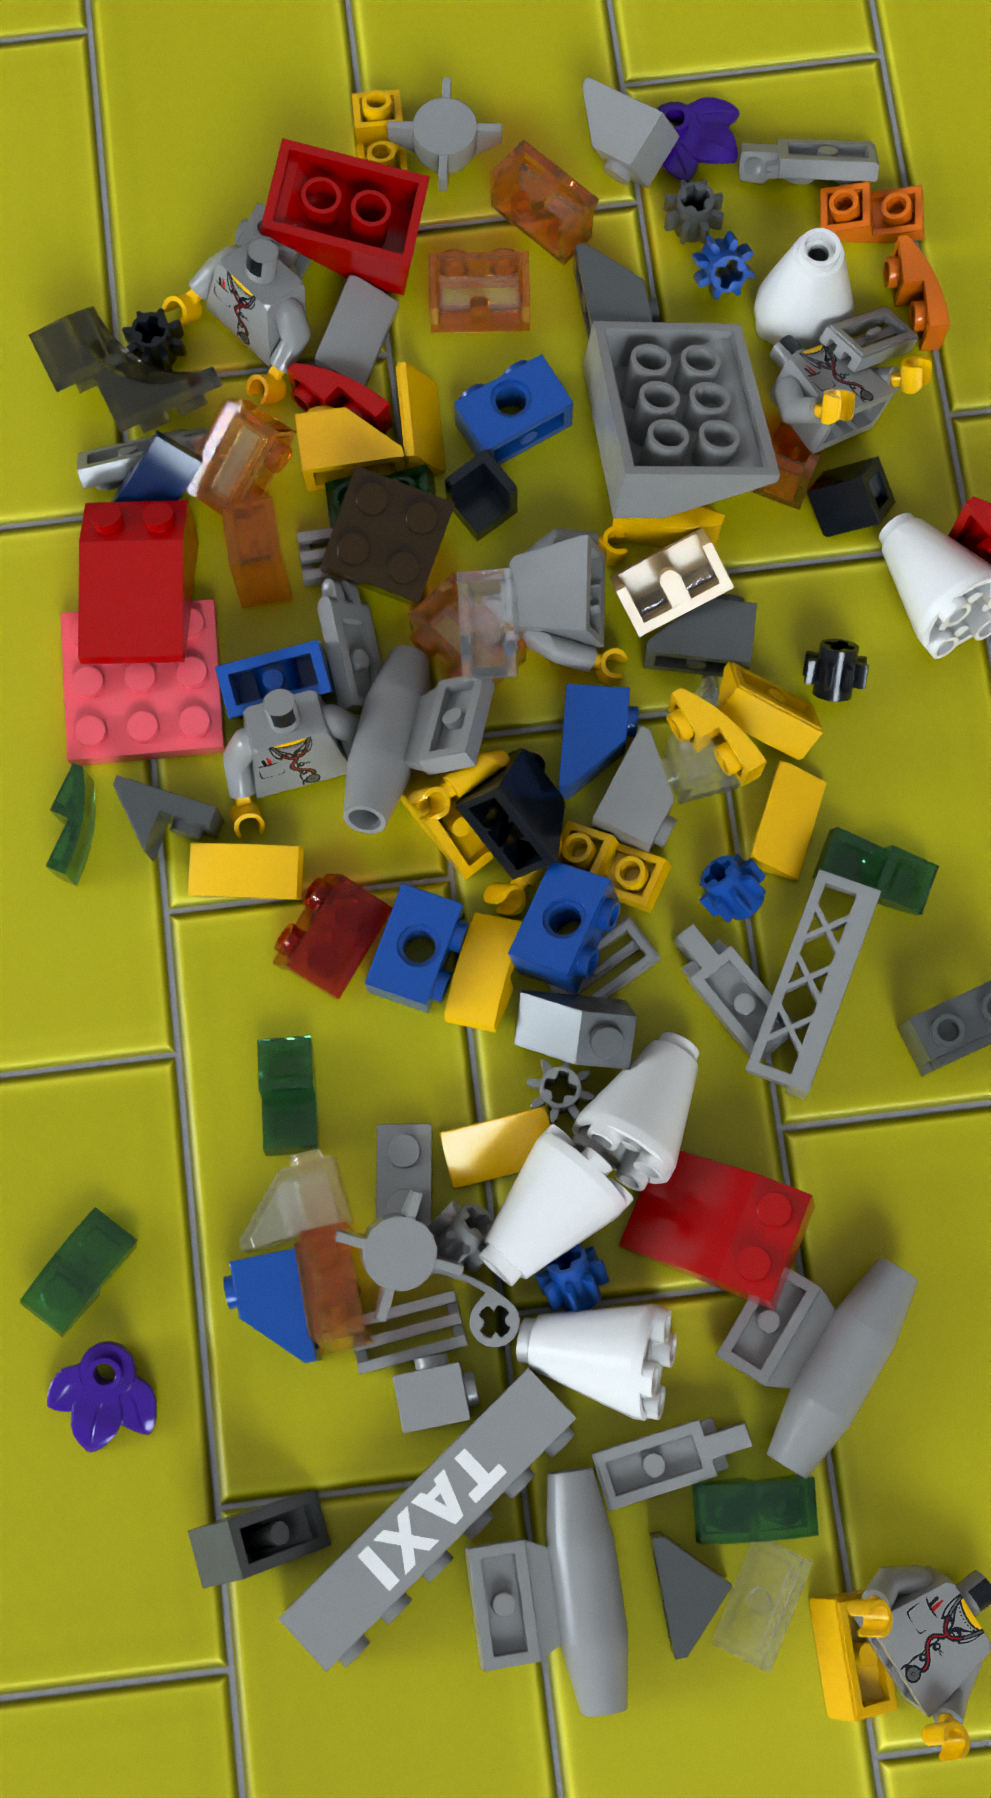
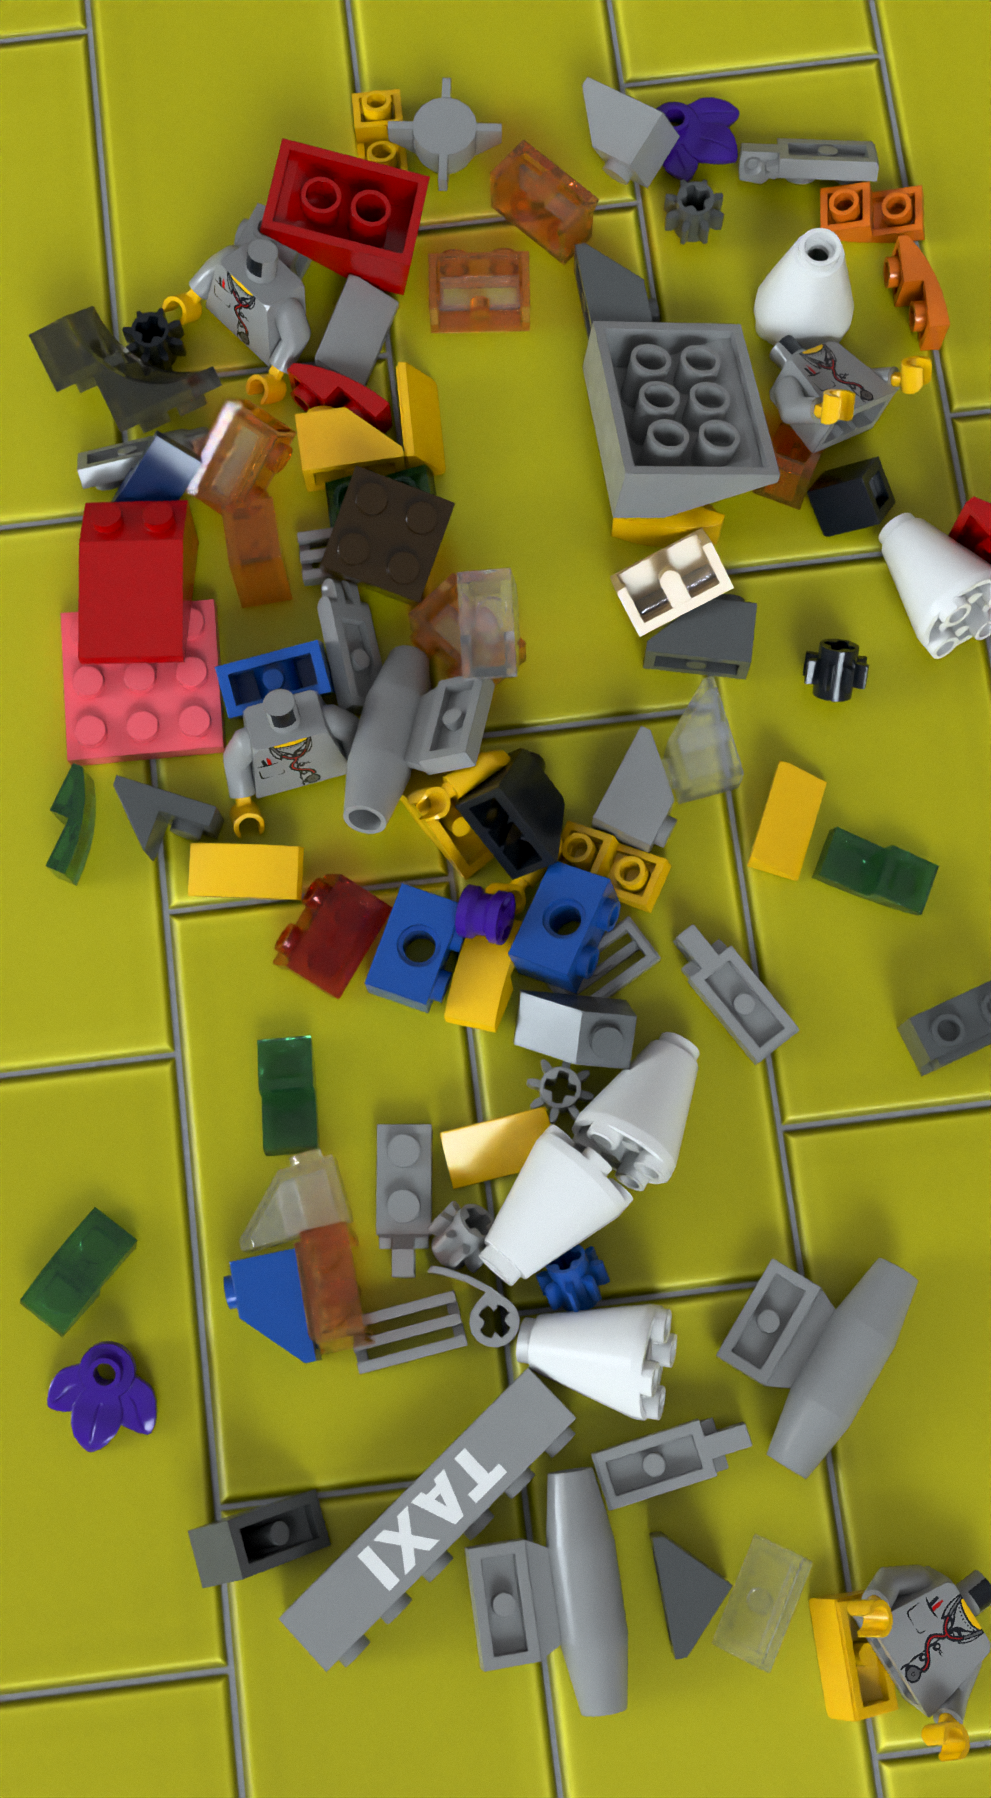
light grey piece [334,1189,464,1322] -> none
light grey brick [392,1353,480,1434] -> none
black panel [445,449,518,541] -> none
blue brick [454,354,573,465] -> none
light grey torso [484,526,629,685] -> none
blue slope [559,684,639,800] -> none
red slope [619,1151,815,1311] -> none
yellow slope [666,688,767,787] -> none
blue gear [691,231,755,300] -> none
clear green slope [692,1474,819,1544] -> none
blue gear [699,854,766,922] -> none
yellow slope [716,662,823,760] -> none
light grey fence [745,869,881,1101] -> none
light grey tile [819,306,919,373] -> none
none -> dark purple wheel [455,884,516,945]

